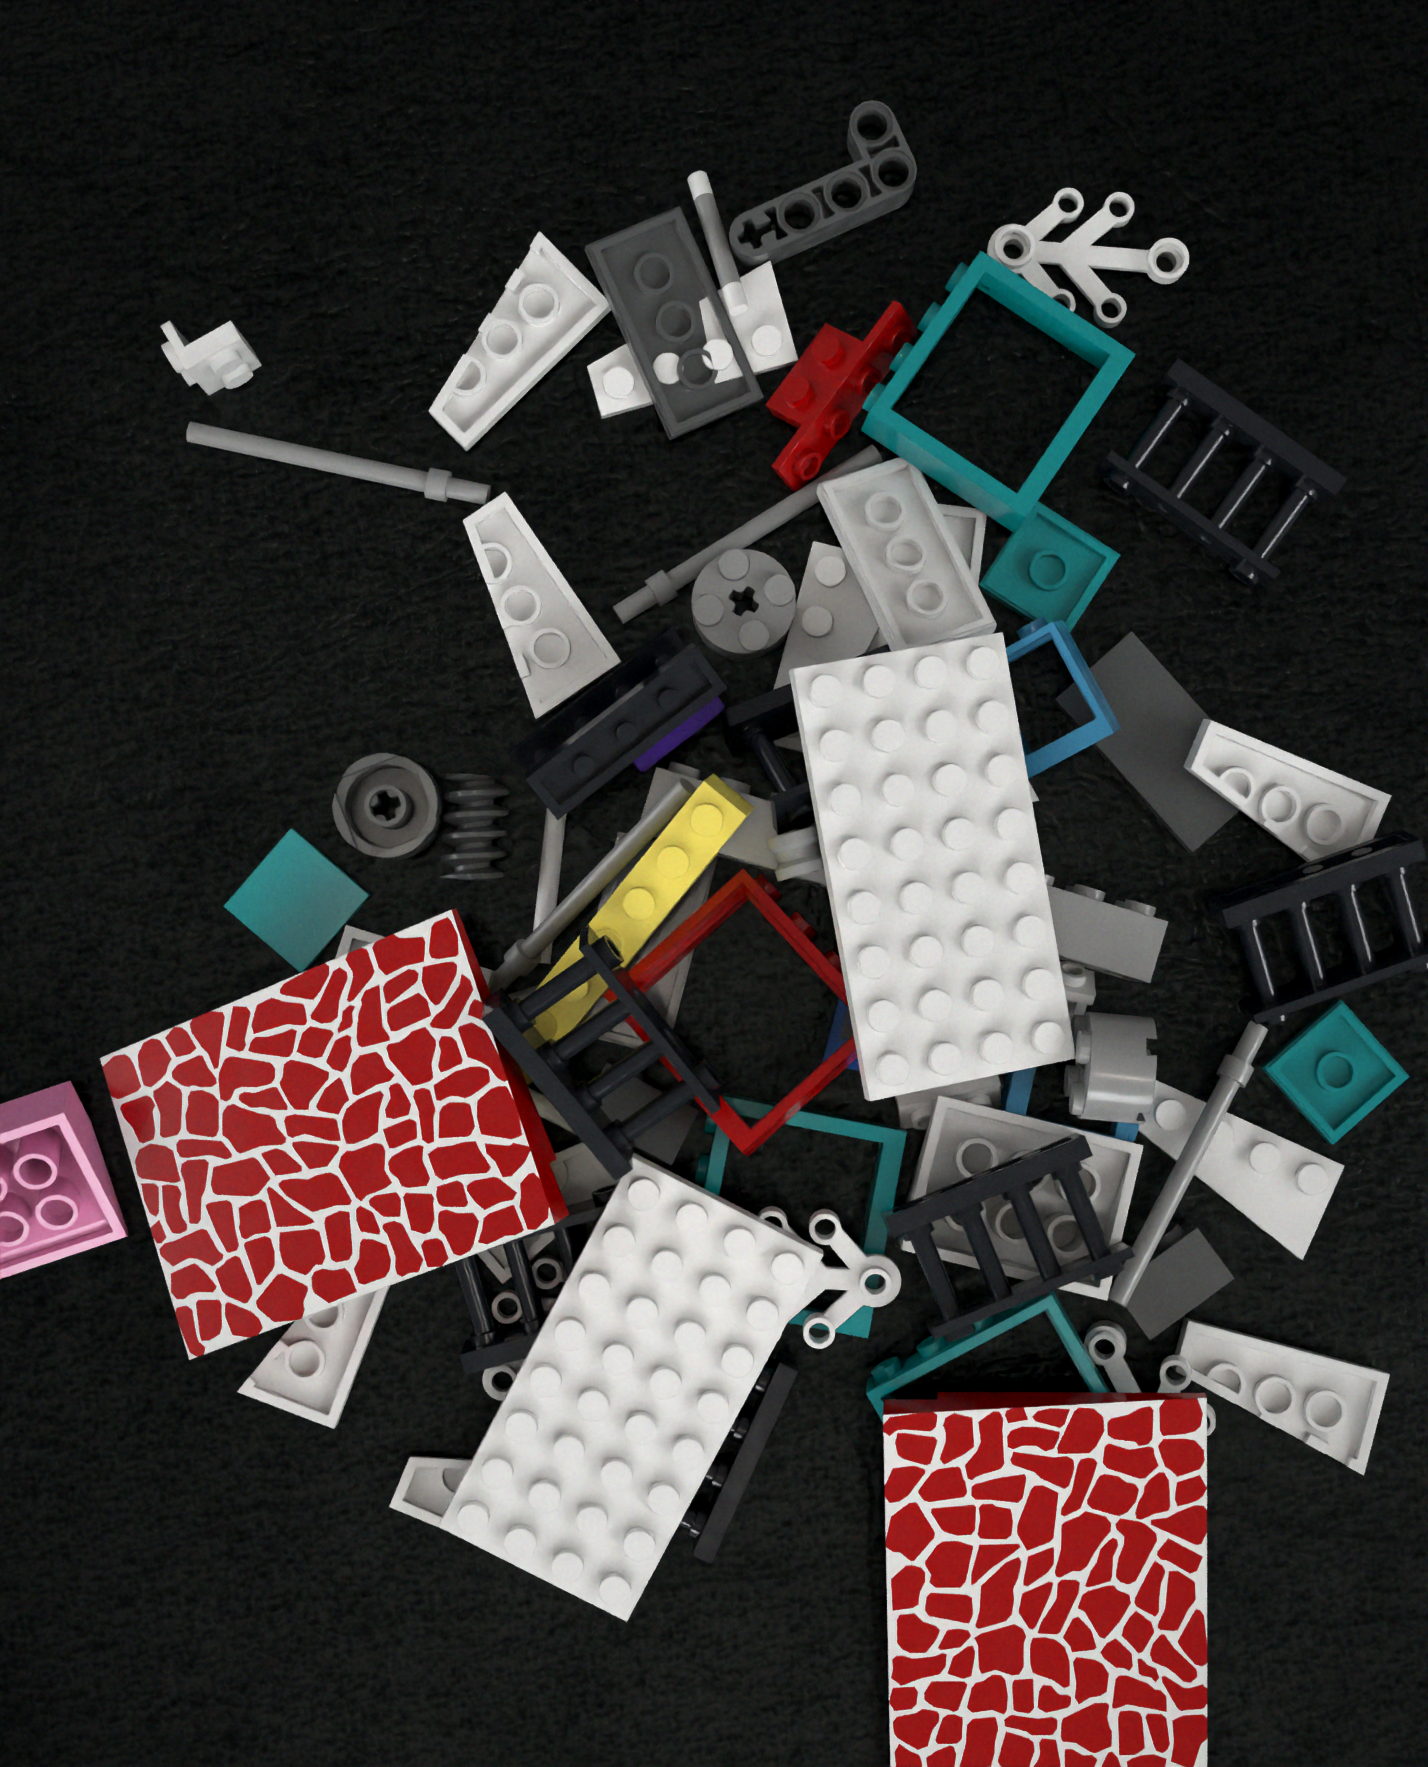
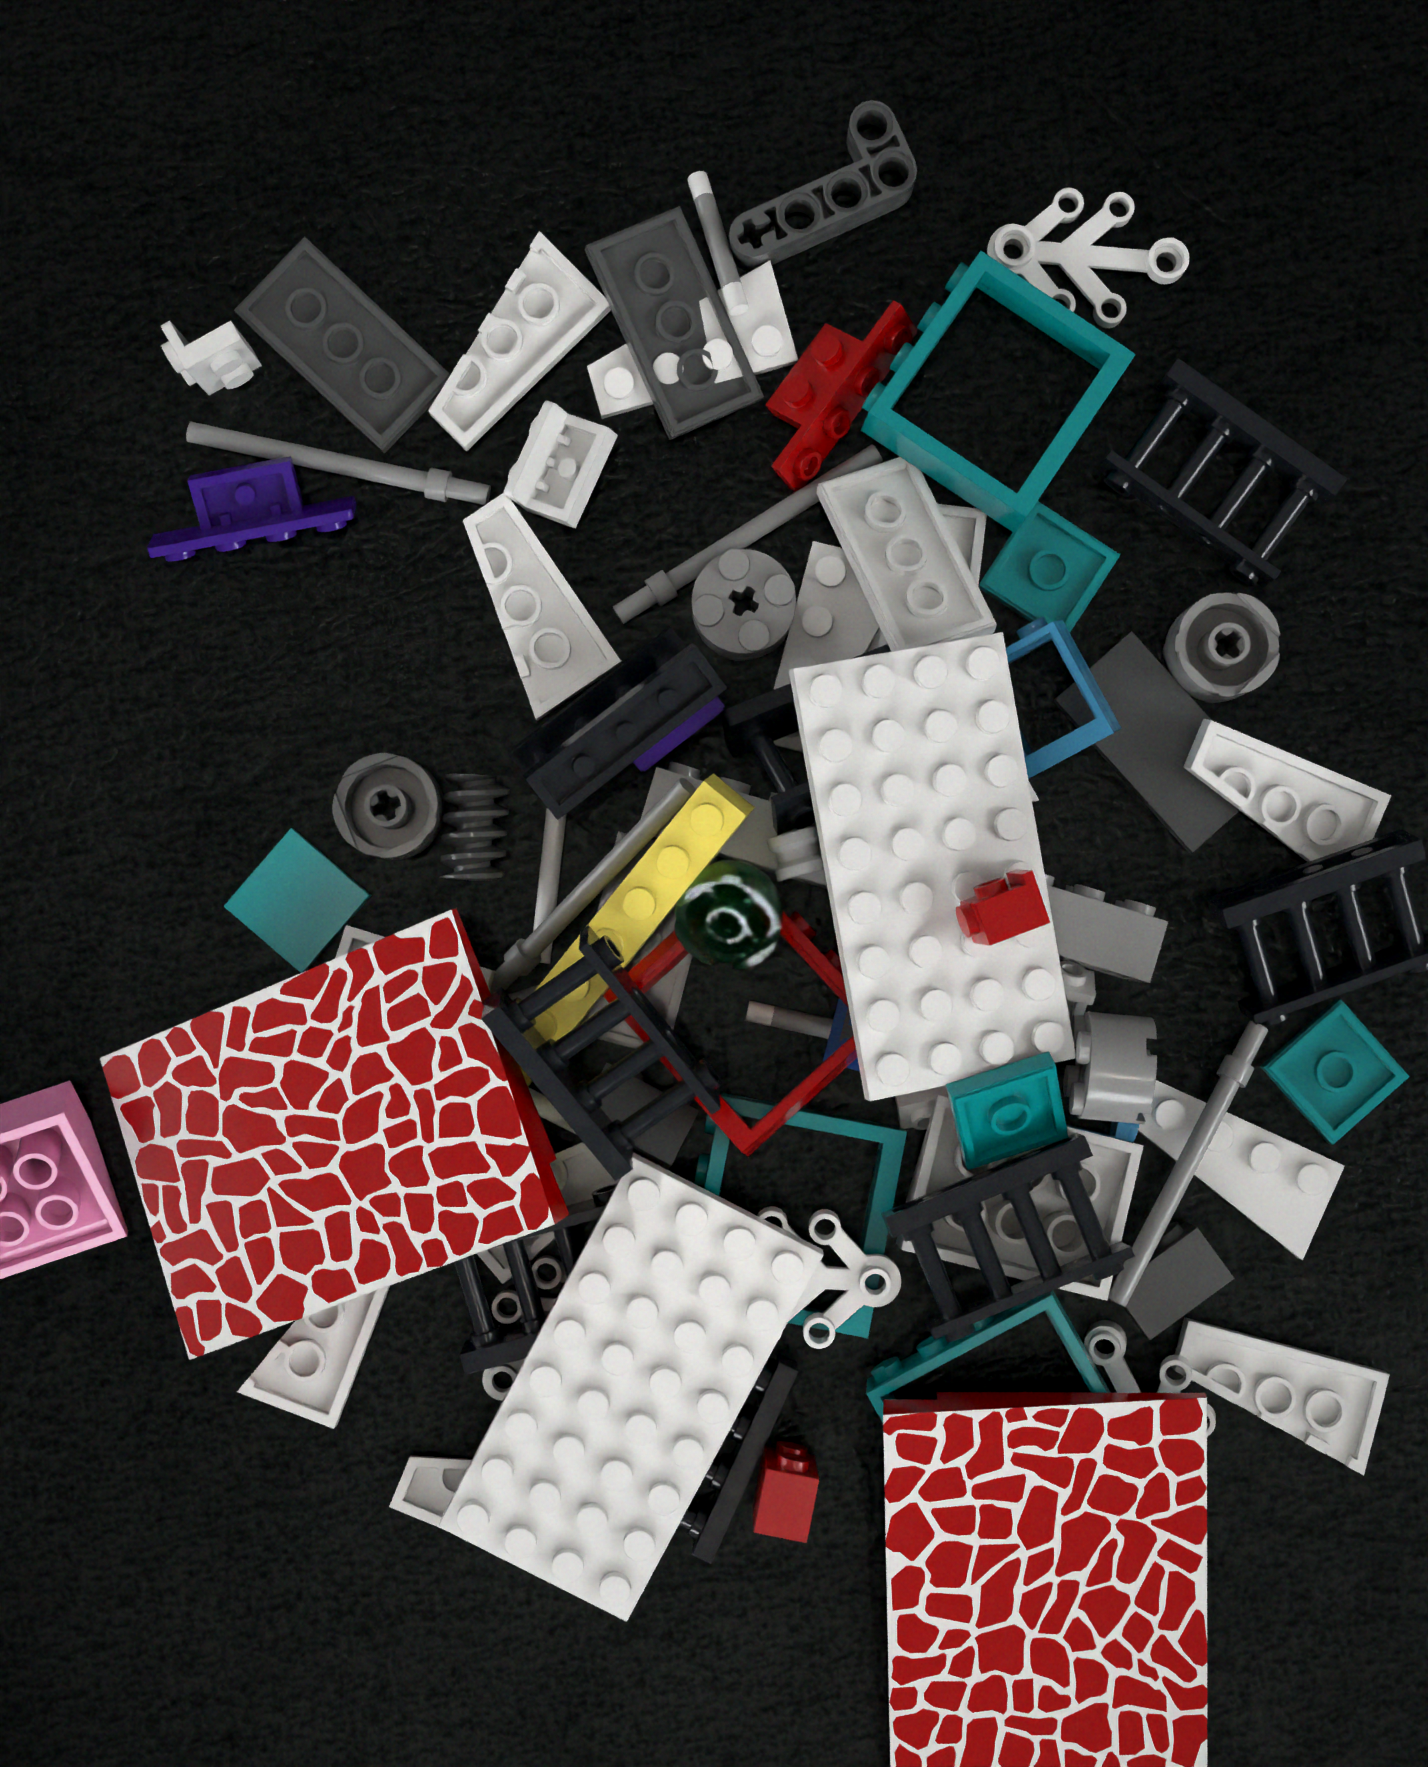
none -> dark purple bracket [147,456,356,561]
none -> dark grey tile [234,236,451,454]
none -> white bracket [504,401,618,529]
none -> clear green cylinder [674,860,783,969]
none -> light grey bar [745,1001,833,1039]
none -> red brick [752,1441,819,1543]
none -> teal tile [946,1051,1068,1170]
none -> red brick [956,869,1050,946]
none -> light grey brick [1162,593,1280,703]

